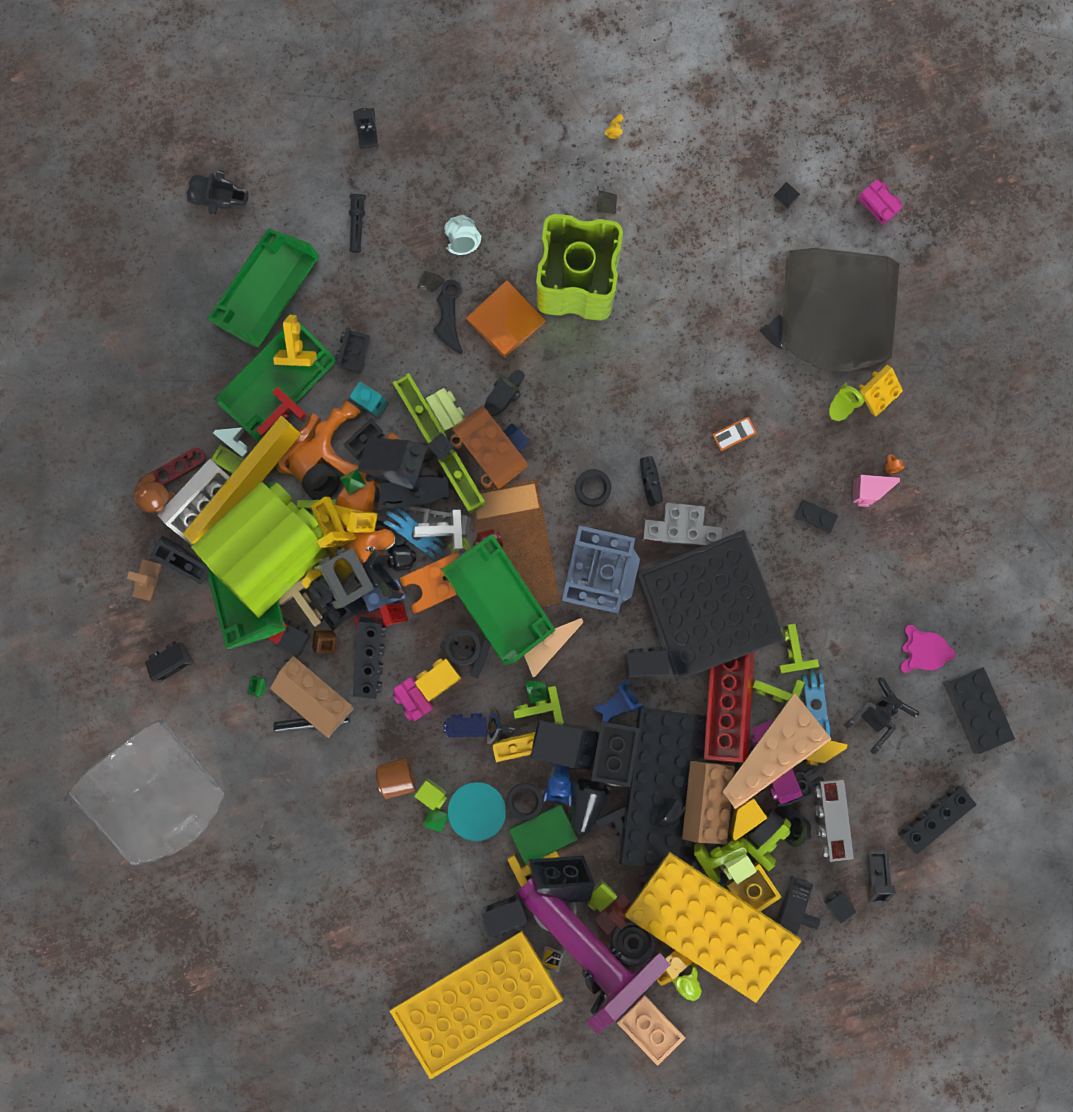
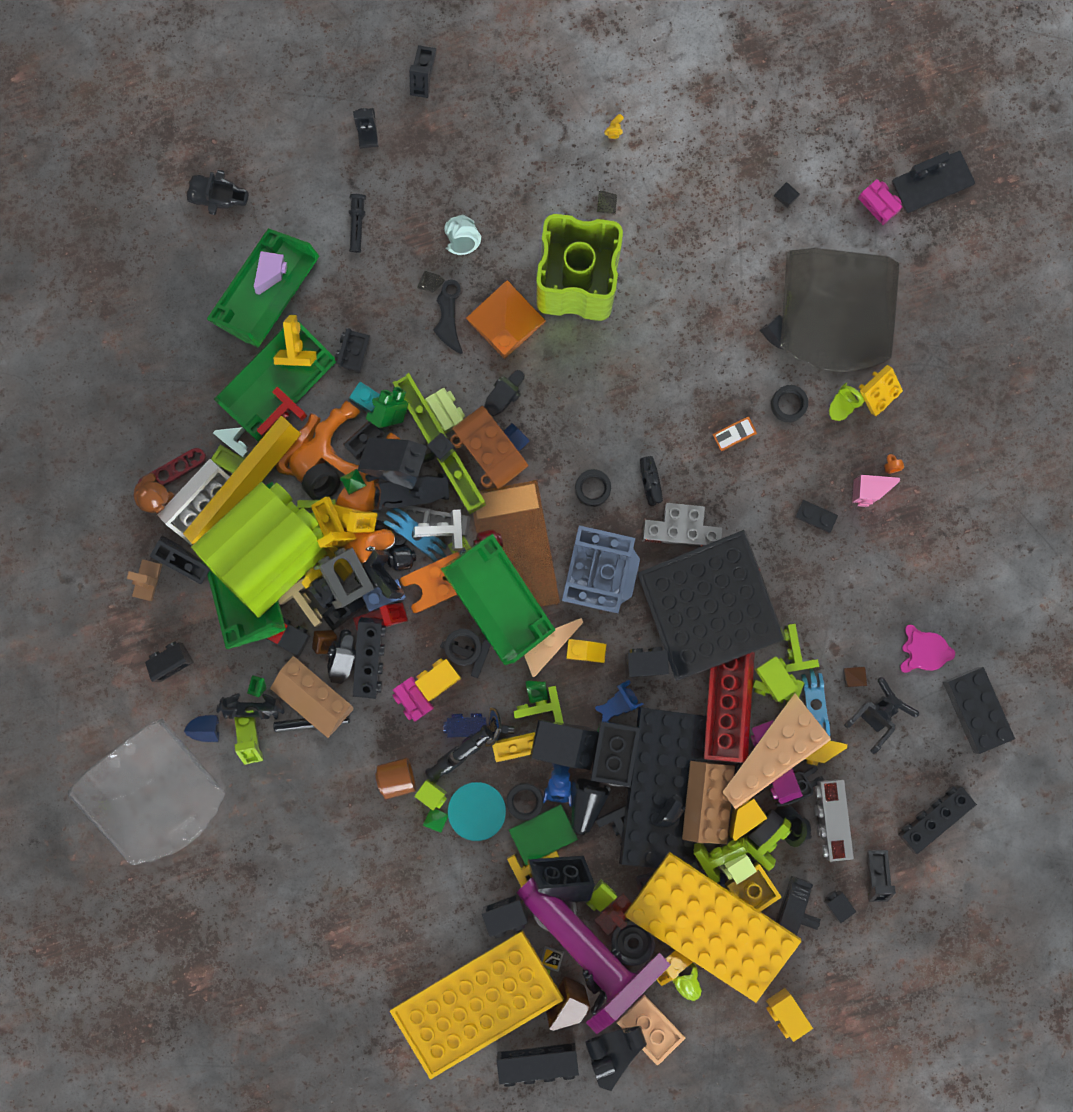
none -> dark blue brick [184,715,220,742]
none -> black piece [216,693,285,720]
none -> lime bracket [234,710,263,765]
none -> lavender slope [254,251,287,294]
none -> black hinge [327,628,356,684]
none -> green hips [366,387,409,428]
none -> black bracket [409,45,436,98]
none -> black piece [425,725,494,784]
none -> black brick [497,1043,579,1087]
none -> reddish brown slope [546,977,590,1030]
none -> yellow slope [566,639,606,663]
none -> black panel [585,1026,647,1091]
none -> lime brick [755,656,798,702]
none -> yellow brick [766,988,813,1042]
none -> black tyre [771,385,808,422]
none -> reddish brown slope [843,667,867,687]
none -> black bracket [892,151,975,213]

